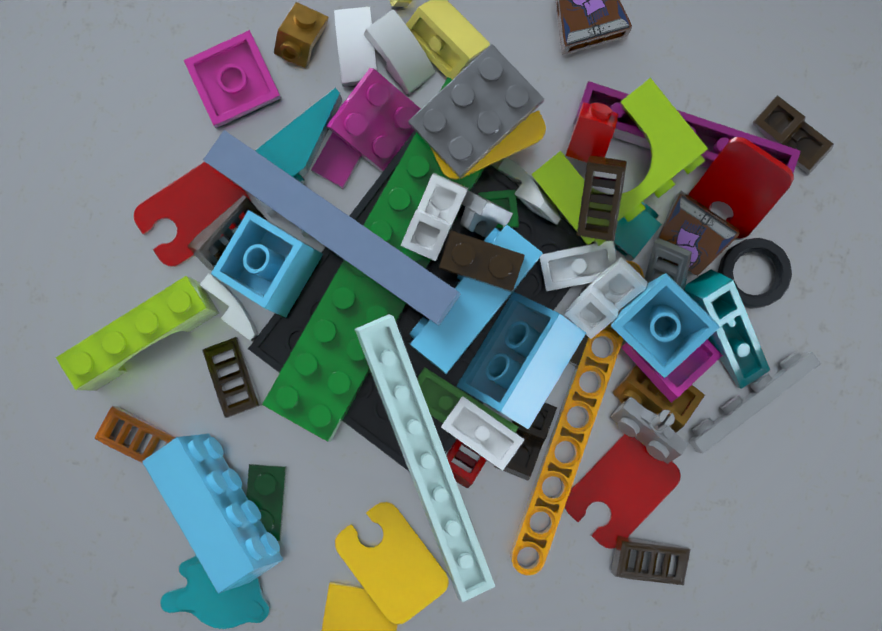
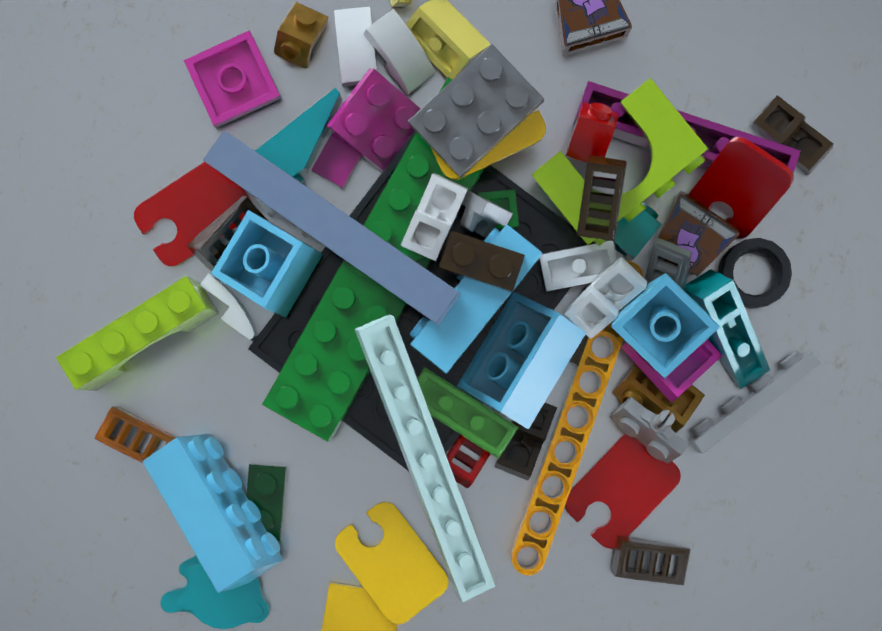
dark brown slope [202,337,262,418] -> none
white plate [441,396,524,471] -> none
white slope [498,157,561,225] -> none

